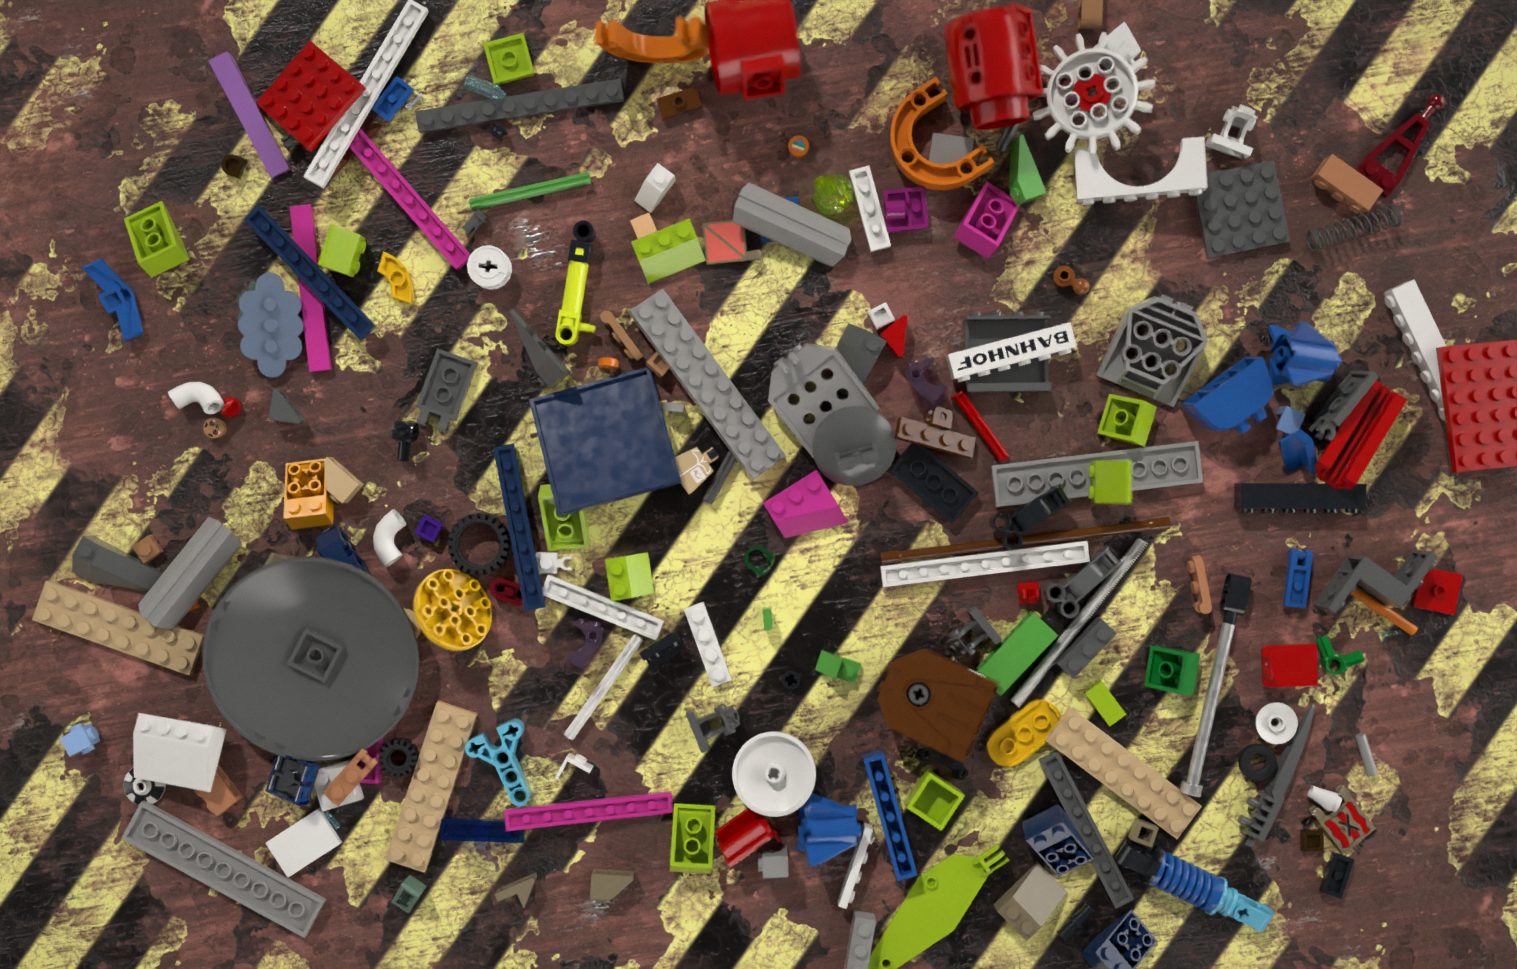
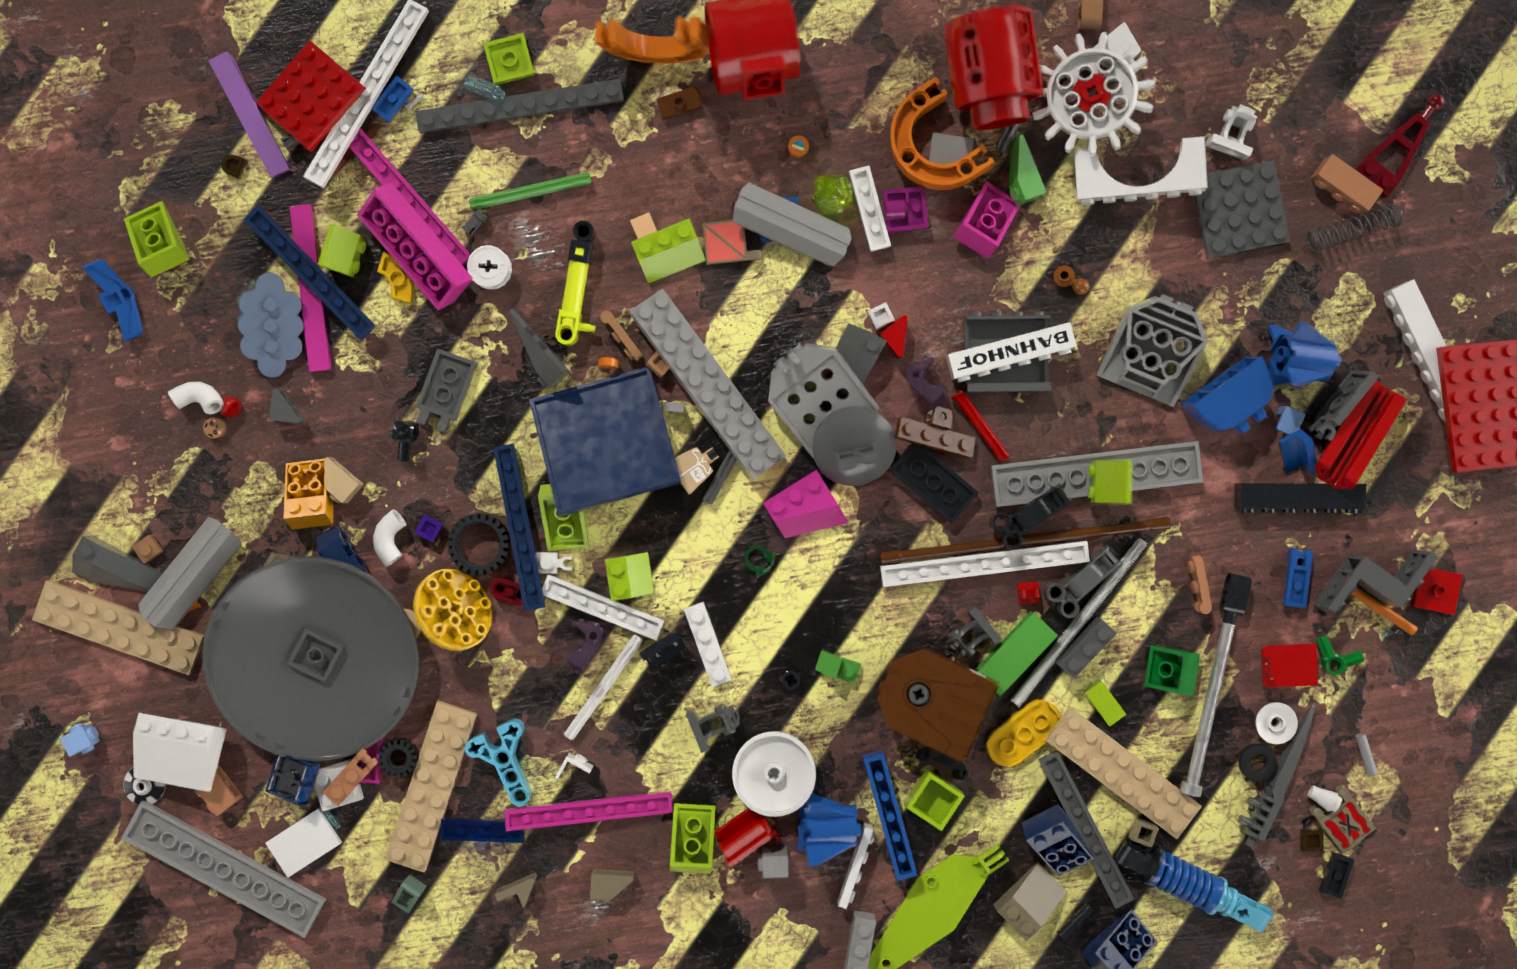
black bush [487,122,508,141] -> none
white slope [634,163,676,213] -> none
bright green tile [763,607,772,630] -> none
lime slope [1097,394,1157,447] -> none
none -> dark pink brick [357,182,473,310]

